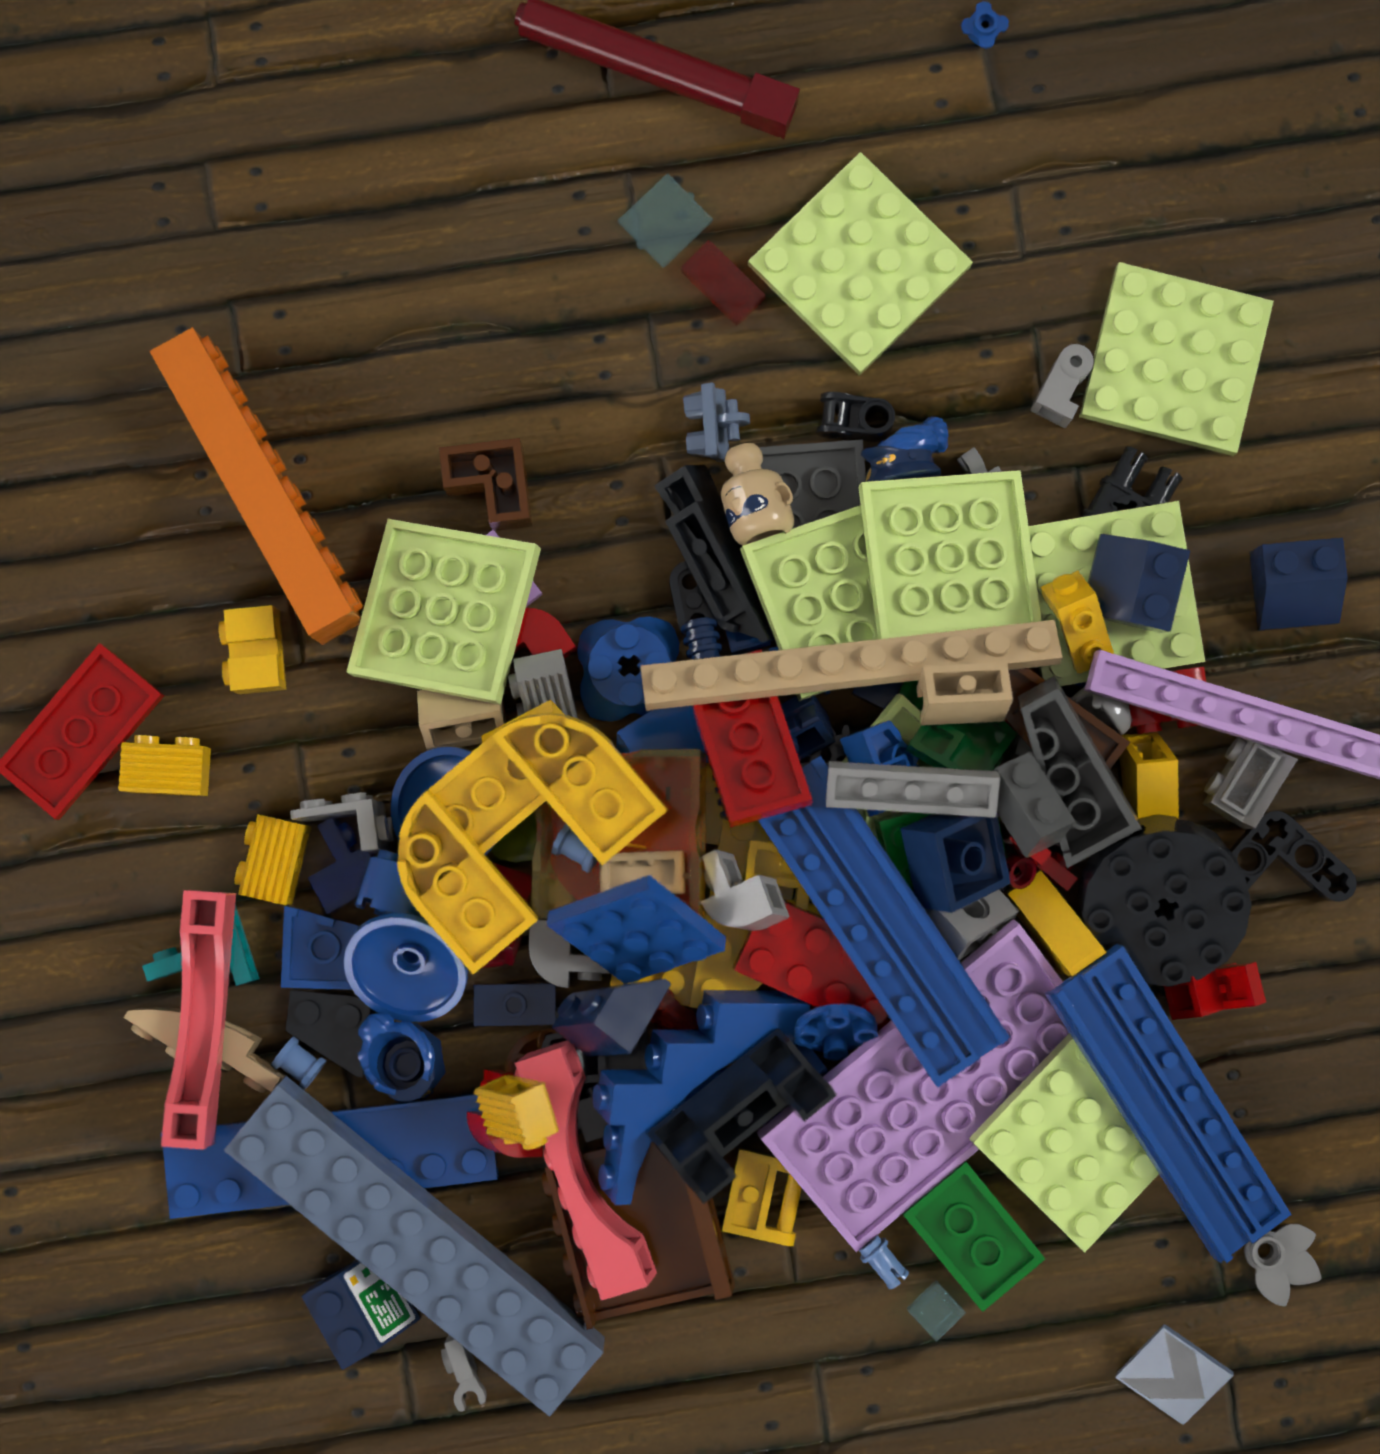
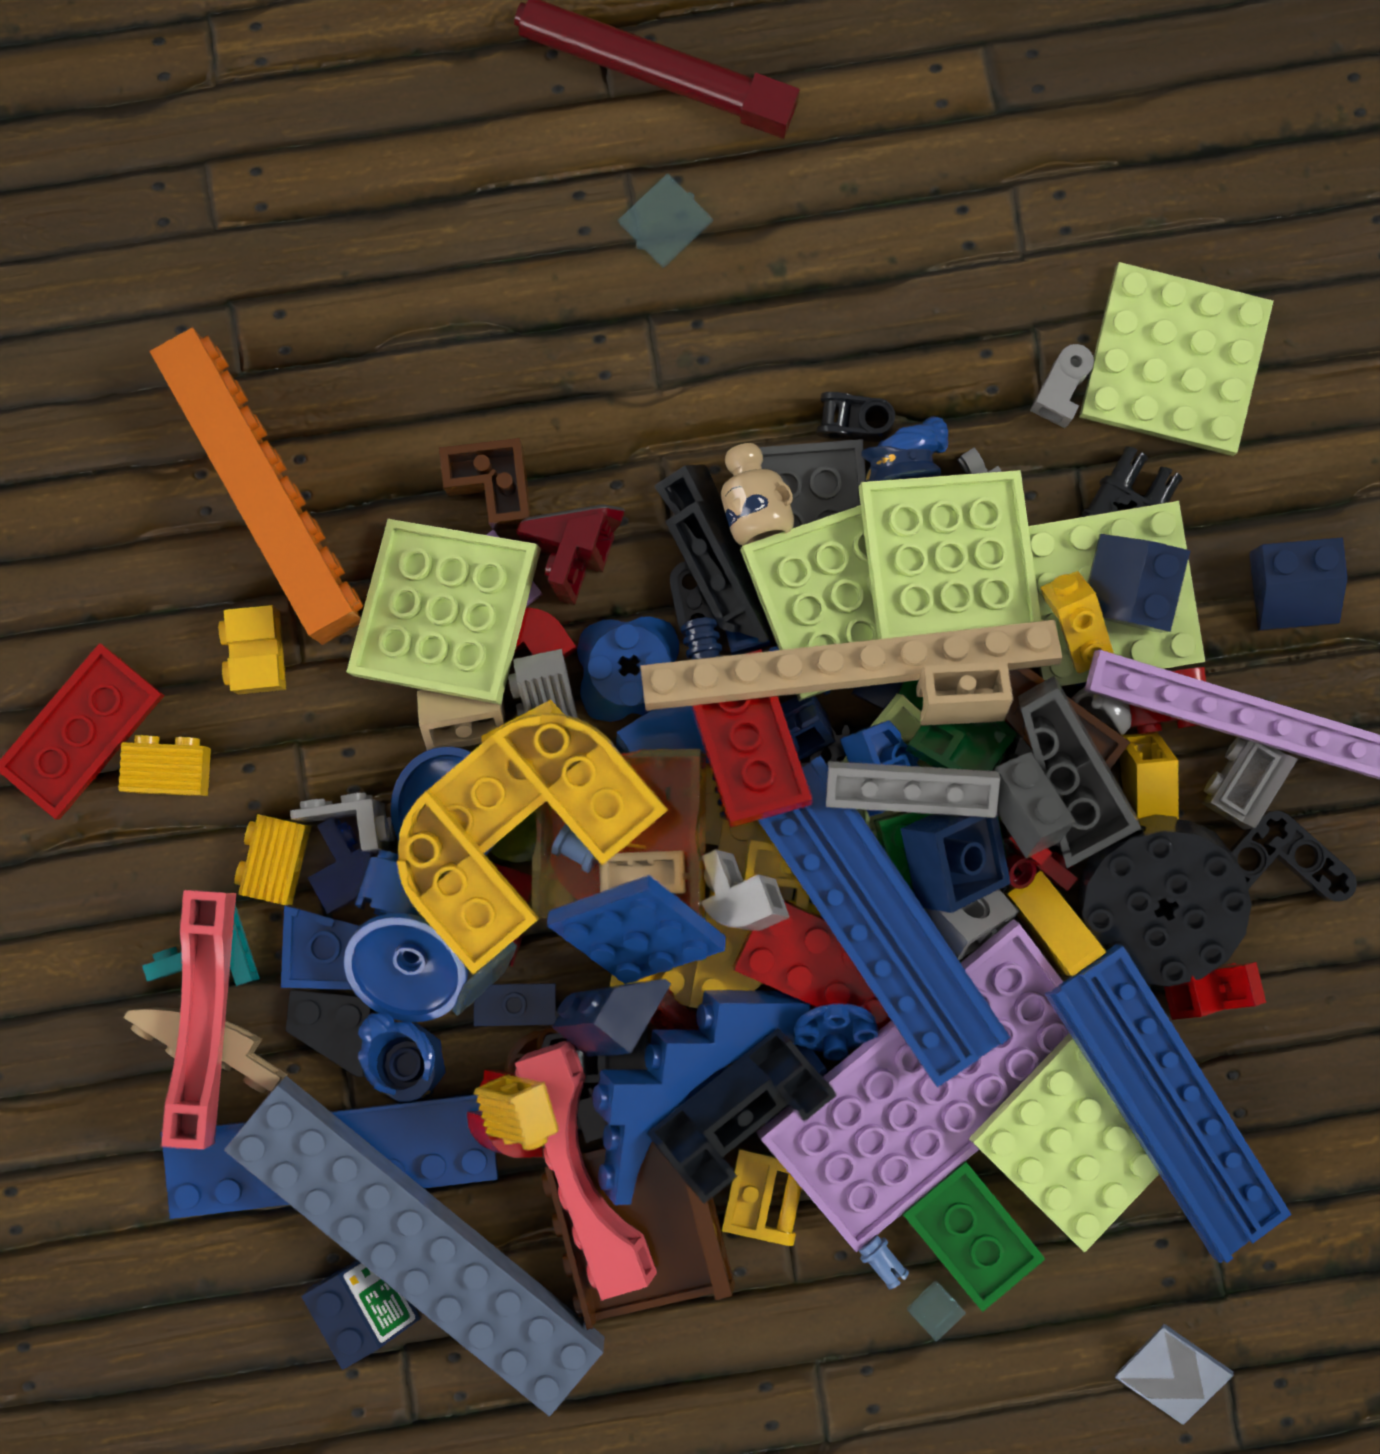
medium blue bush [271,1036,326,1090] -> none
light grey plate [441,1335,487,1412] -> none
light grey brick [529,919,610,988] -> none
clear red plate [681,240,765,326] -> none
sand blue hips [683,382,750,462] -> none
yellowish green plate [748,152,973,376] -> none
blue plate [961,1,1009,49] -> none
light grey plate [1244,1223,1321,1307] -> none
none -> clear light blue piece [452,942,518,1016]
none -> dark red piece [517,504,625,605]

